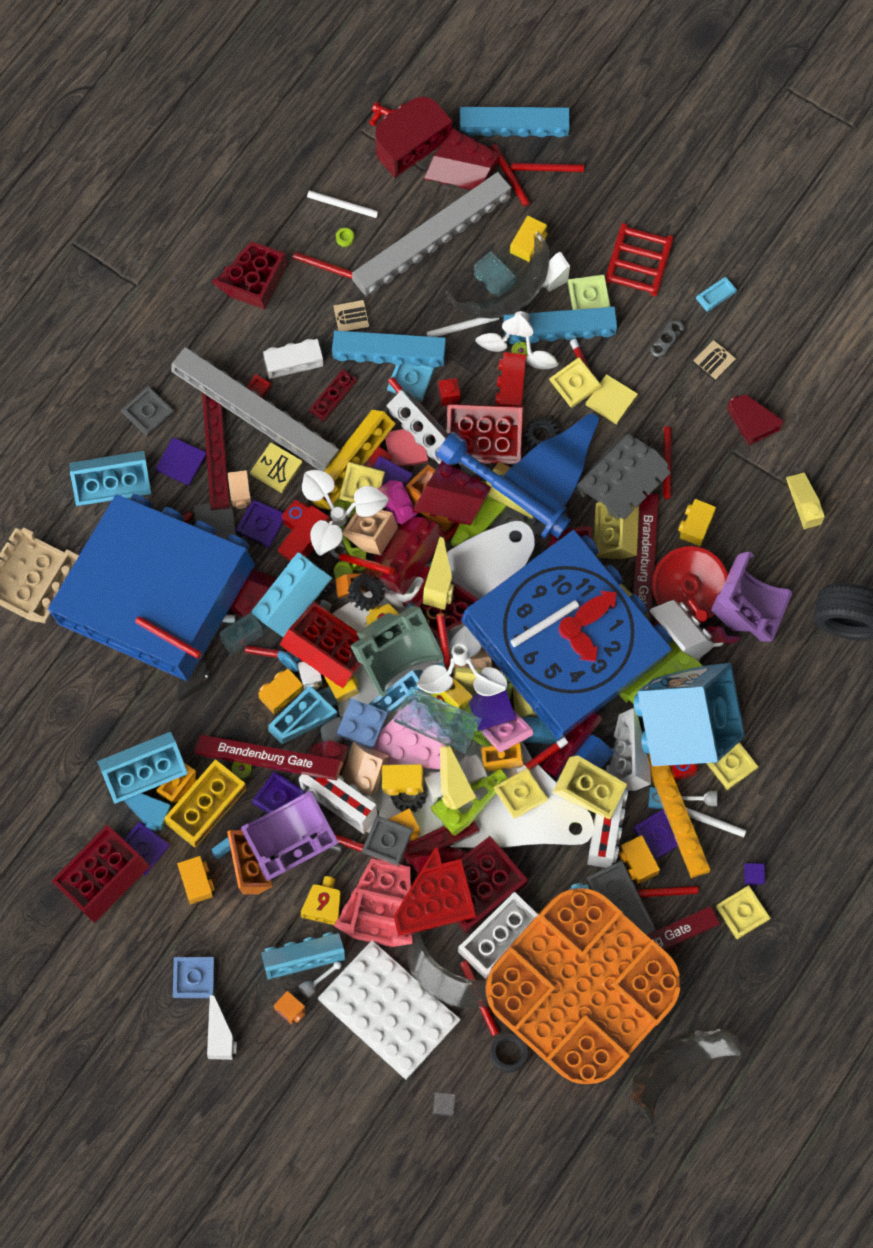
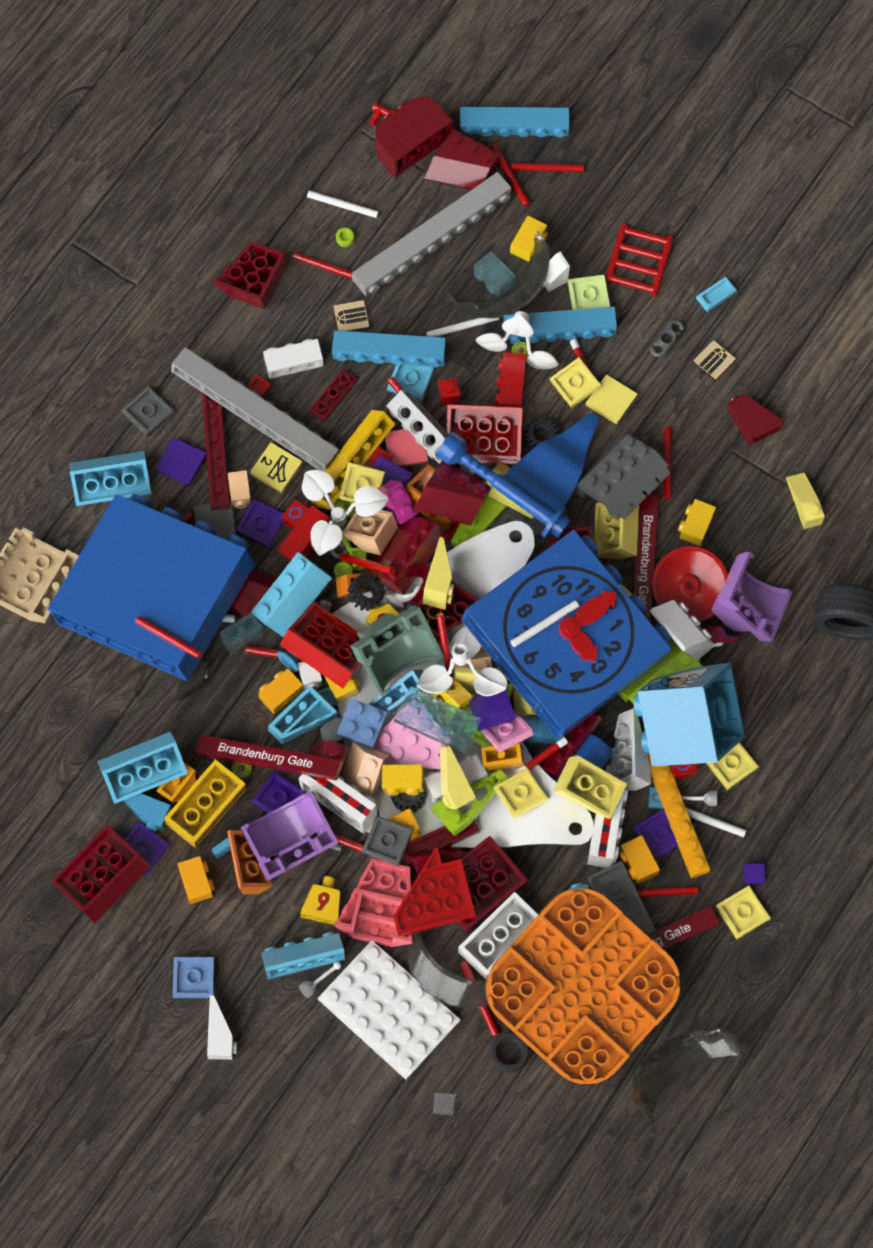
orange brick [274,991,306,1025] -> none
red piece [687,598,708,623] -> none

